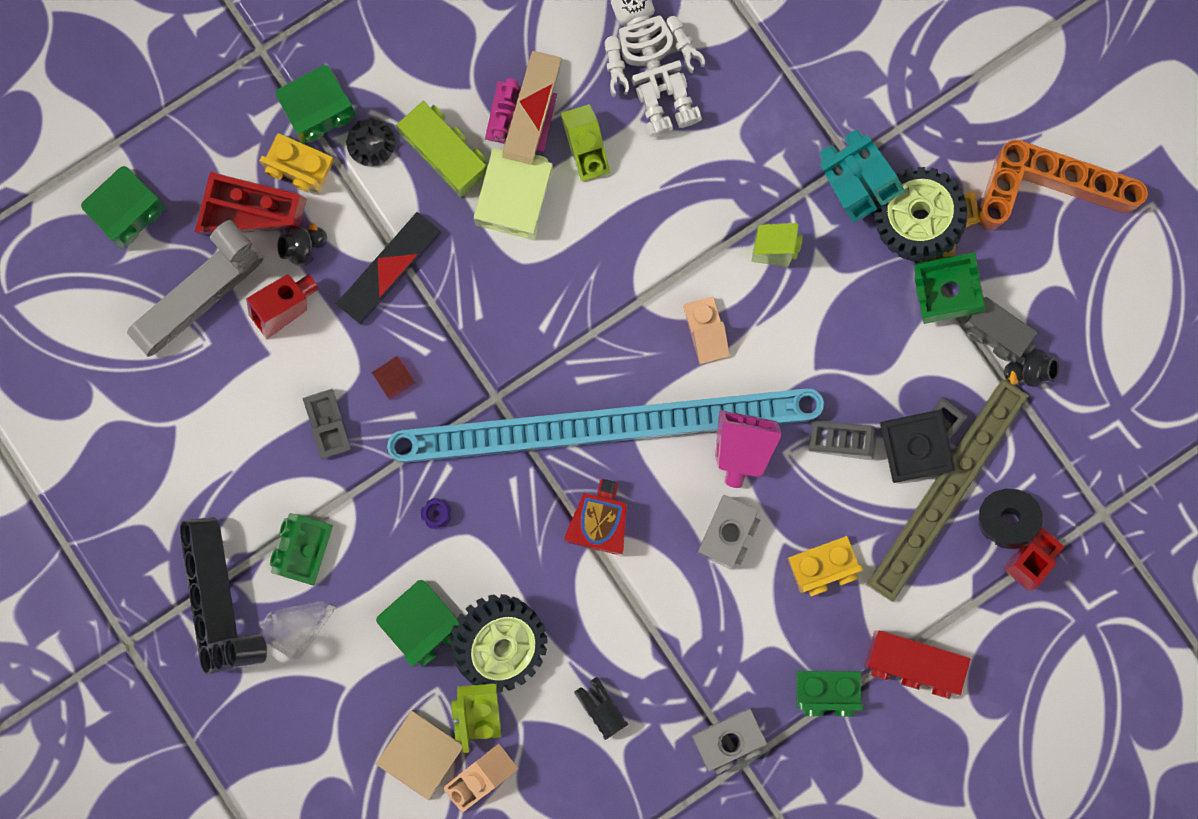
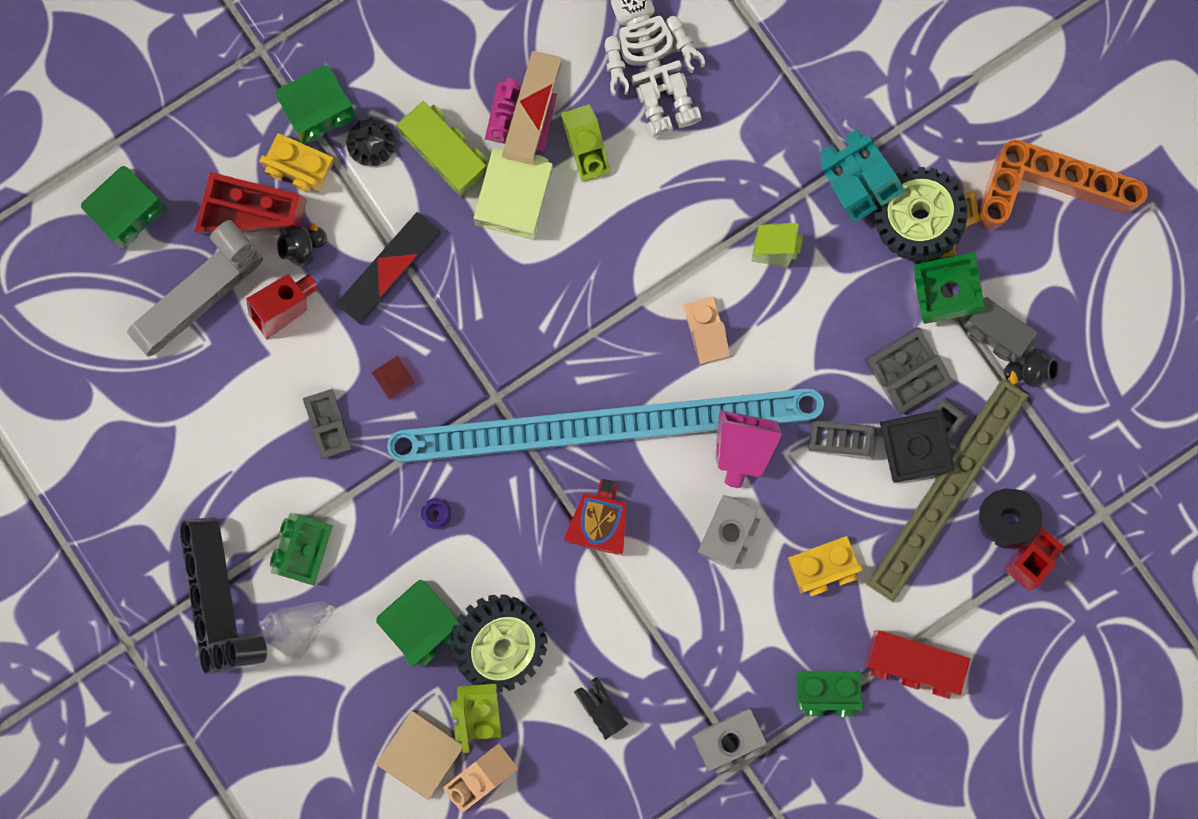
none -> dark grey slope [865,327,953,414]

